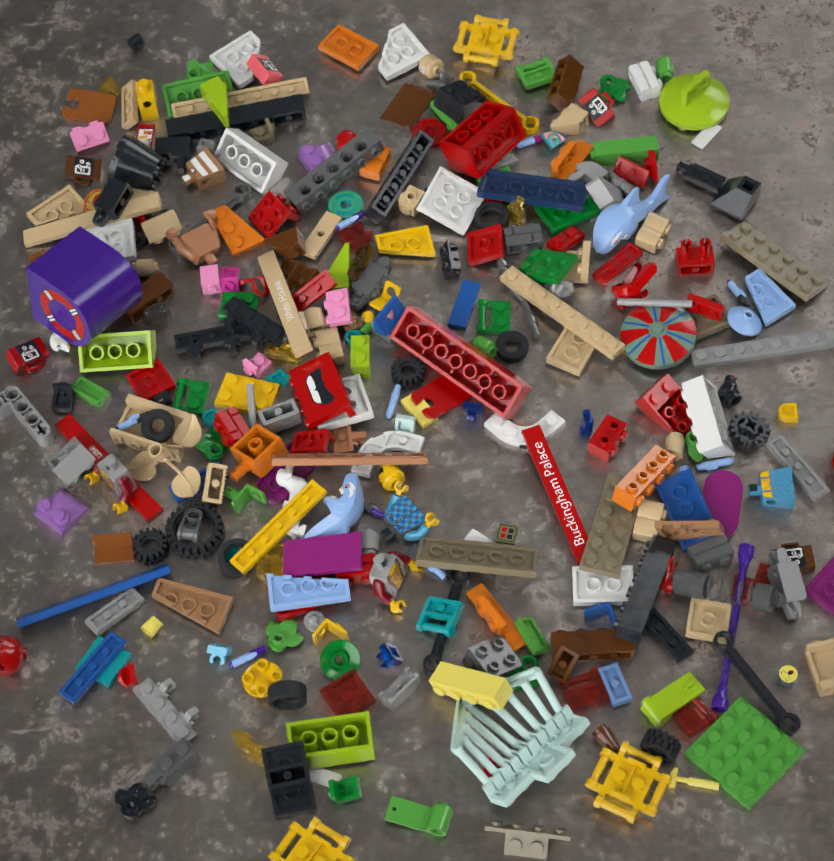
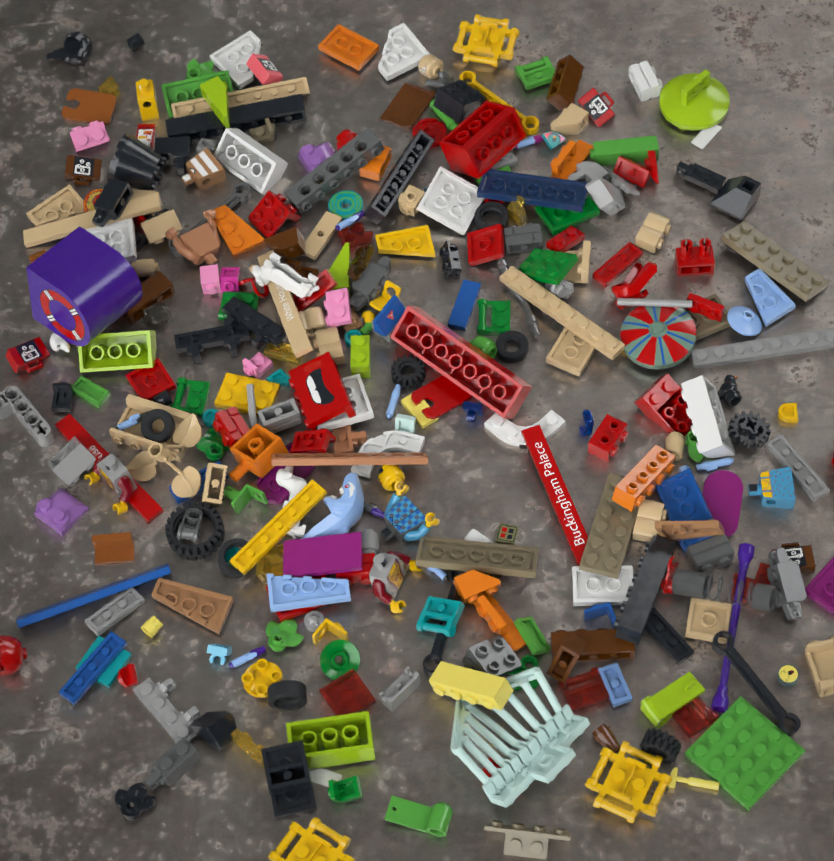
tan plate [121,79,139,130] -> none
black tyre [132,527,169,566] -> none
clear blue tile [376,642,404,669] -> none
light blue piece [593,174,670,254] -> none
green plate [599,74,631,103] -> none
bright green brick [655,56,674,83] -> none
piece [727,280,750,308] -> none
none -> black hair [46,31,93,64]
none -> black slope [189,711,238,750]
none -> white animal [249,252,320,298]
none -> orange slope [453,570,501,604]

